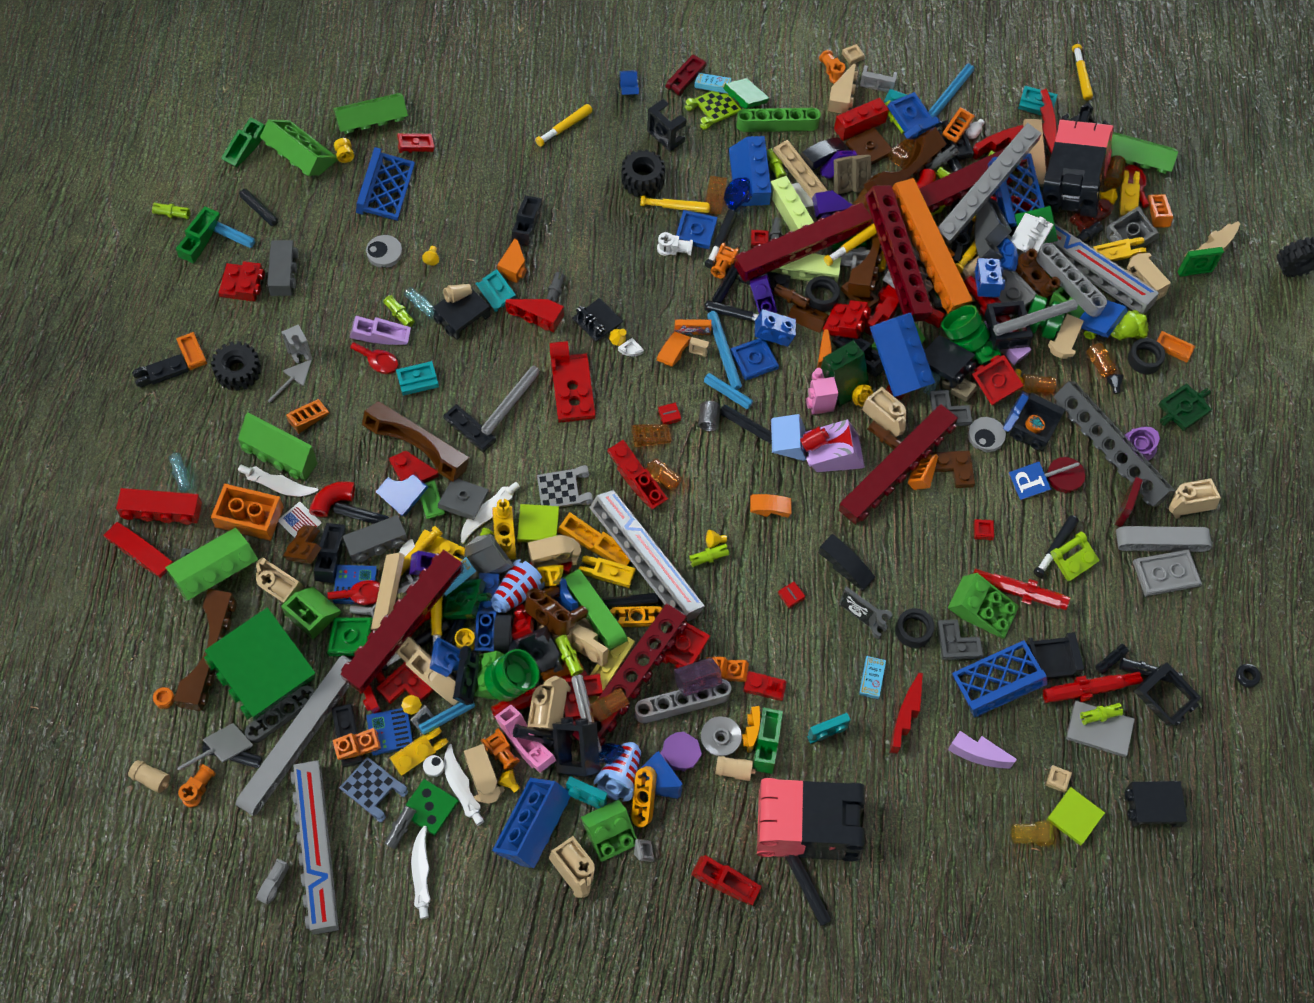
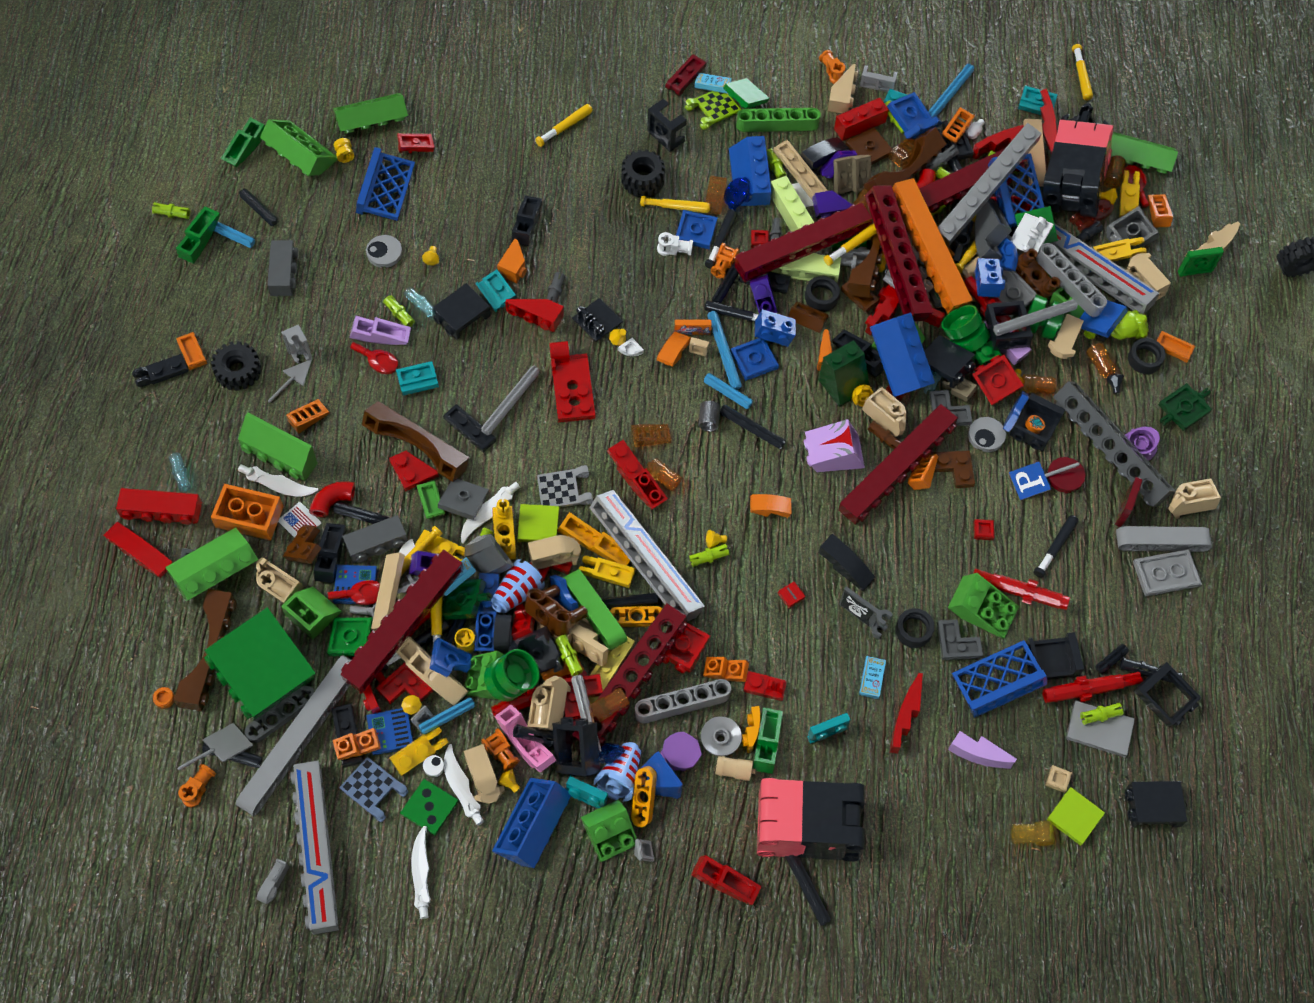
tan piece [128,760,170,793] -> none
red plate [218,261,265,301] -> none
tile [376,474,428,517] -> none
dark grey pin [384,805,417,849] -> none
tan cone [443,284,472,303] -> none
black hinge [453,645,480,705] -> none
yellow slope [537,565,564,586] -> none
tan piece [549,836,594,898] -> none
blue slope [619,70,639,95] -> none
red tile [658,402,681,426] -> none
clear purple brick [674,657,722,697] -> none
light blue slope [771,414,806,461] -> none
reddish brown pin [773,284,810,309] -> none
red brick [800,426,830,452] -> none
bright pink brick [806,368,838,415] -> none
red plate [823,300,871,339] -> none
tan tile [842,44,865,65] -> none
lime plate [1050,532,1100,581] -> none
black piece [1236,664,1261,688] -> none

